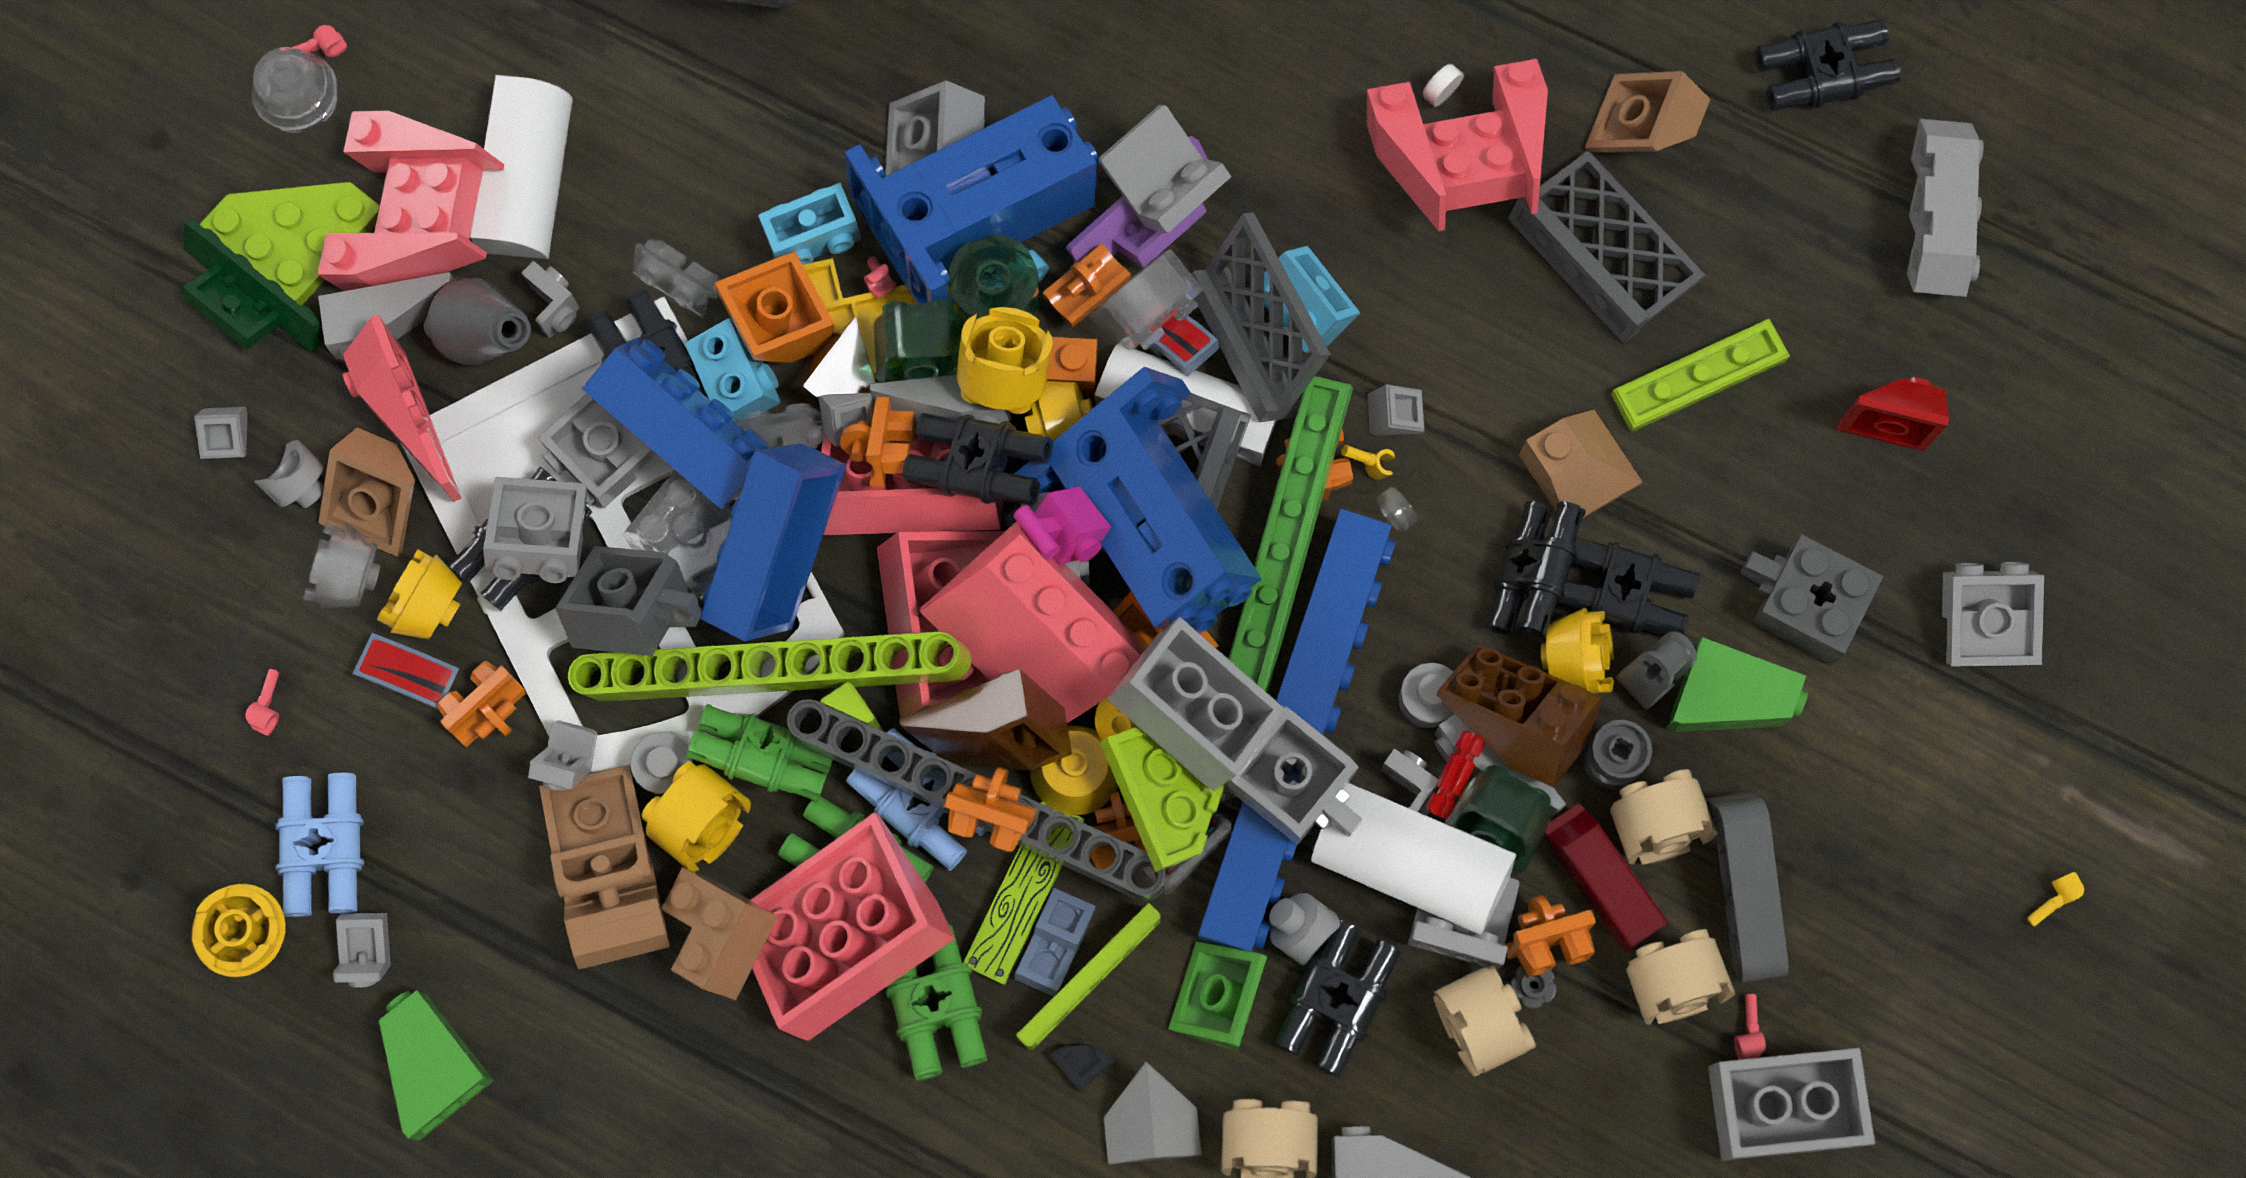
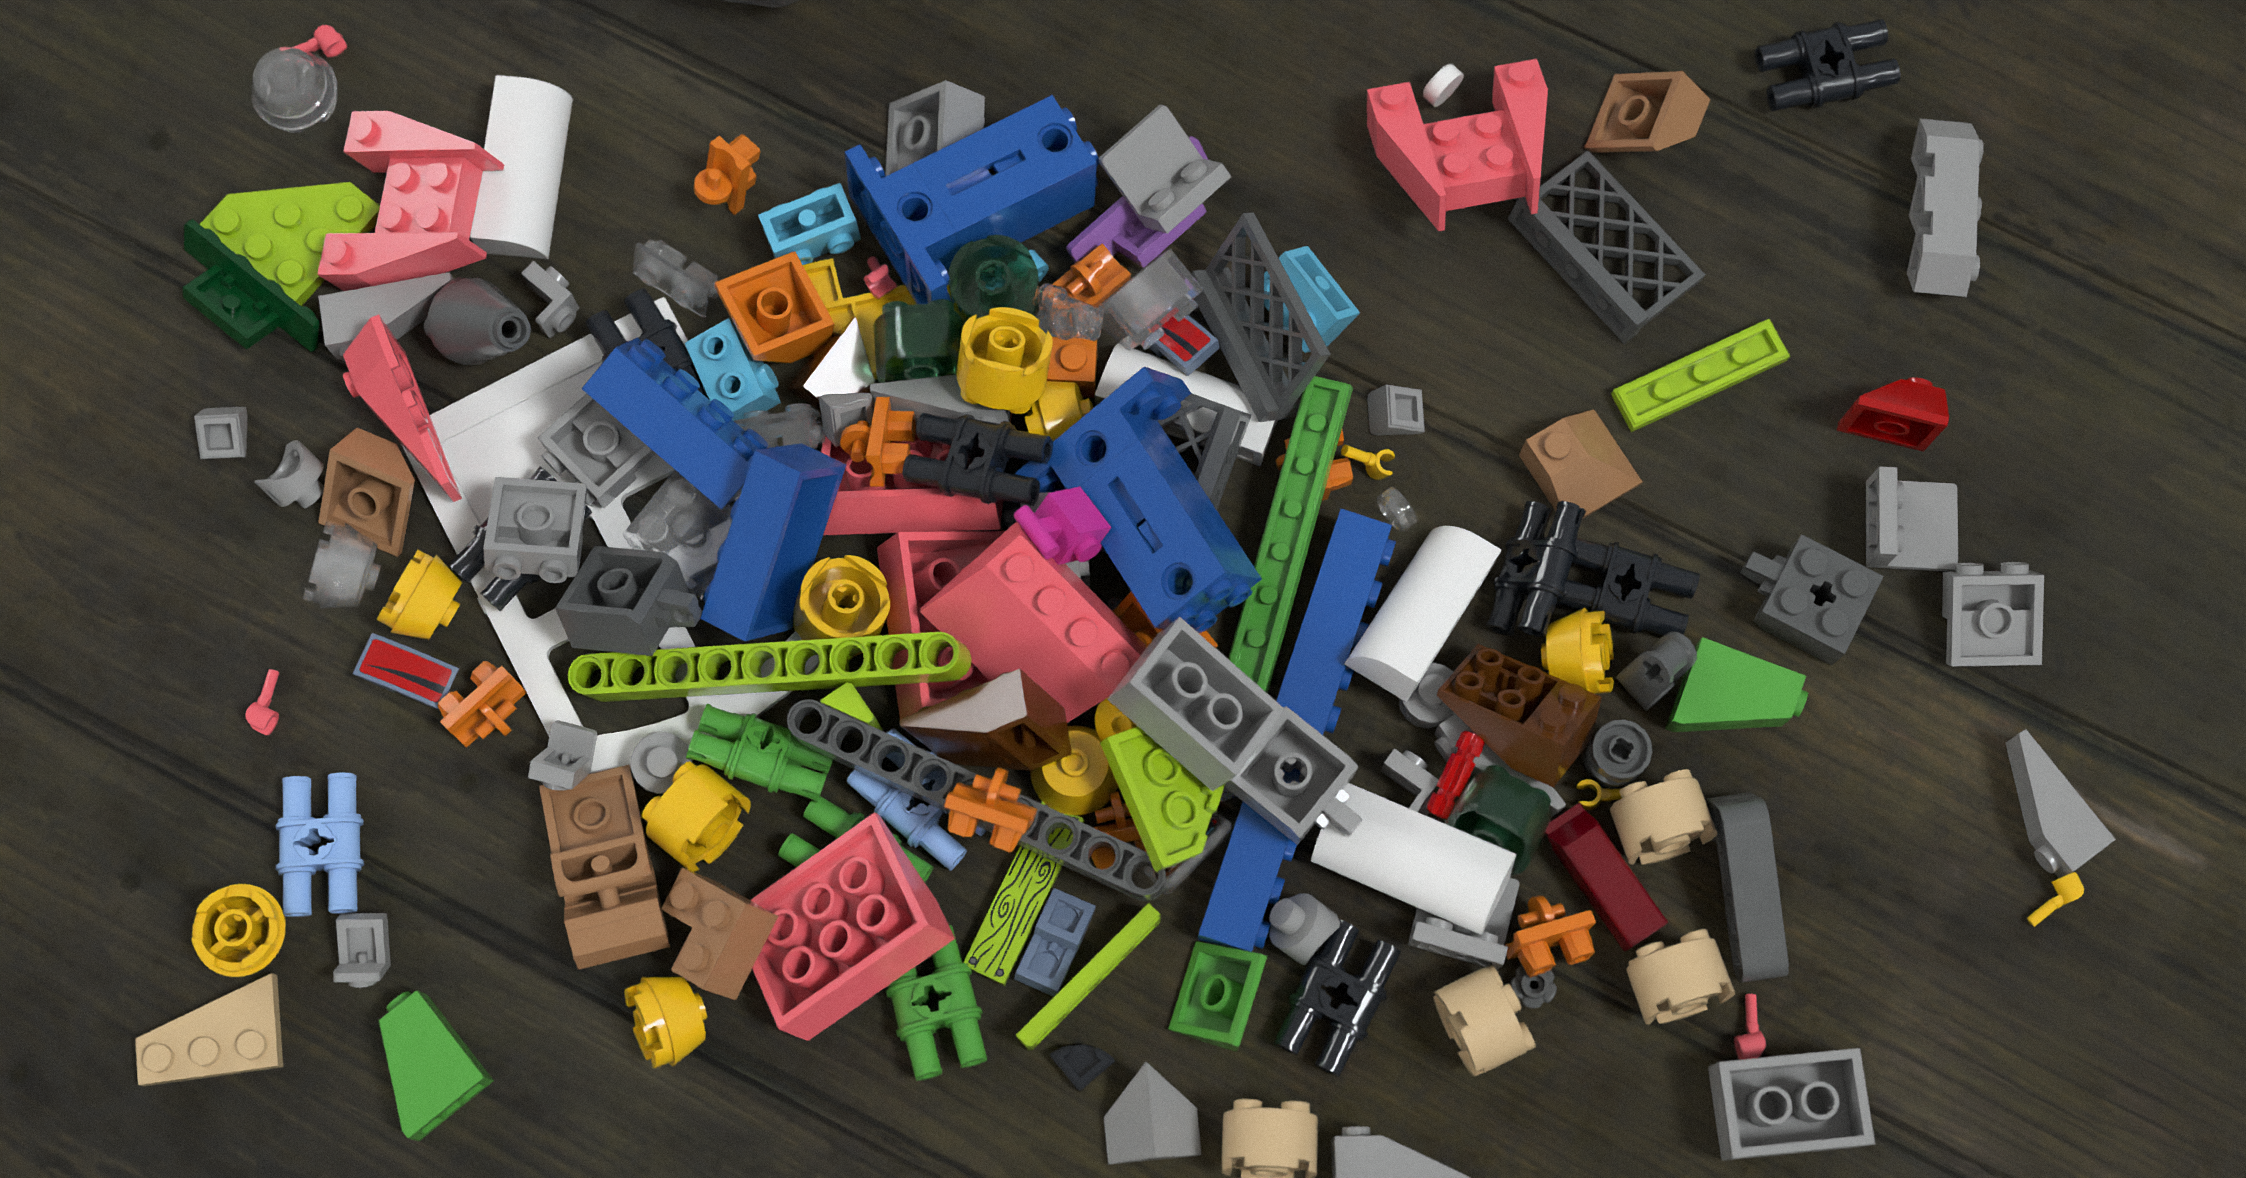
none -> tan wing [135,973,283,1086]
none -> yellow cone [625,977,707,1068]
none -> orange hips [694,134,761,215]
none -> yellow brick [793,555,890,660]
none -> clear plate [1036,283,1104,341]
none -> white brick [1344,526,1501,702]
none -> yellow hand [1577,779,1622,811]
none -> light grey bracket [1866,466,1958,572]
none -> light grey slope [2006,729,2116,878]

